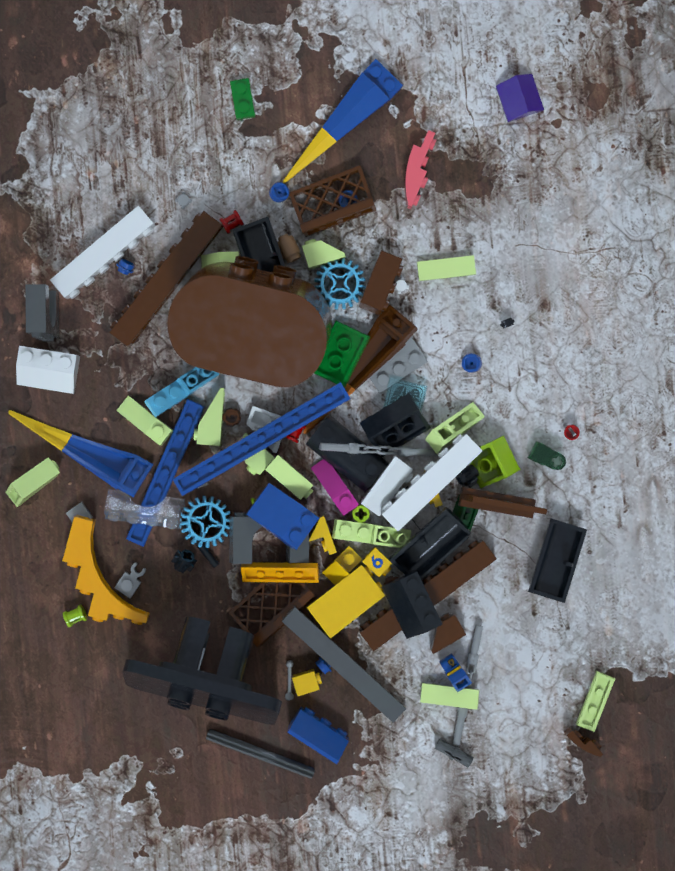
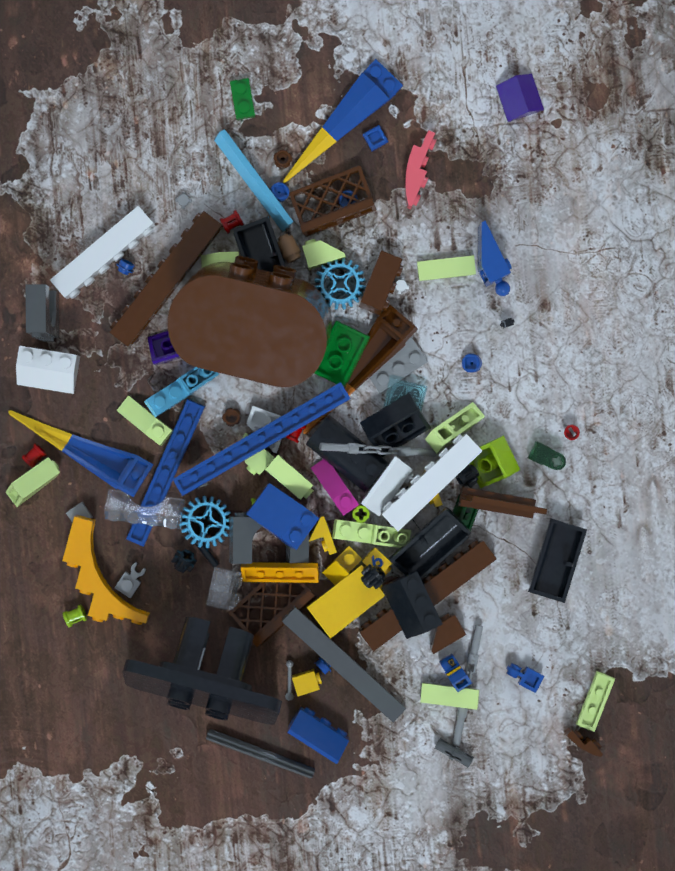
yellowish green slope [194,388,225,446] -> none
none -> red bush [22,443,47,468]
none -> dark purple slope [147,331,181,365]
none -> clear brick [206,567,242,610]
none -> medium azure tile [214,129,293,232]
none -> reddish brown plate [273,149,292,168]
none -> black gear [361,564,385,589]
none -> blue tile [362,125,389,152]
none -> blue slope [478,221,512,296]
none -> blue plate [506,663,545,693]

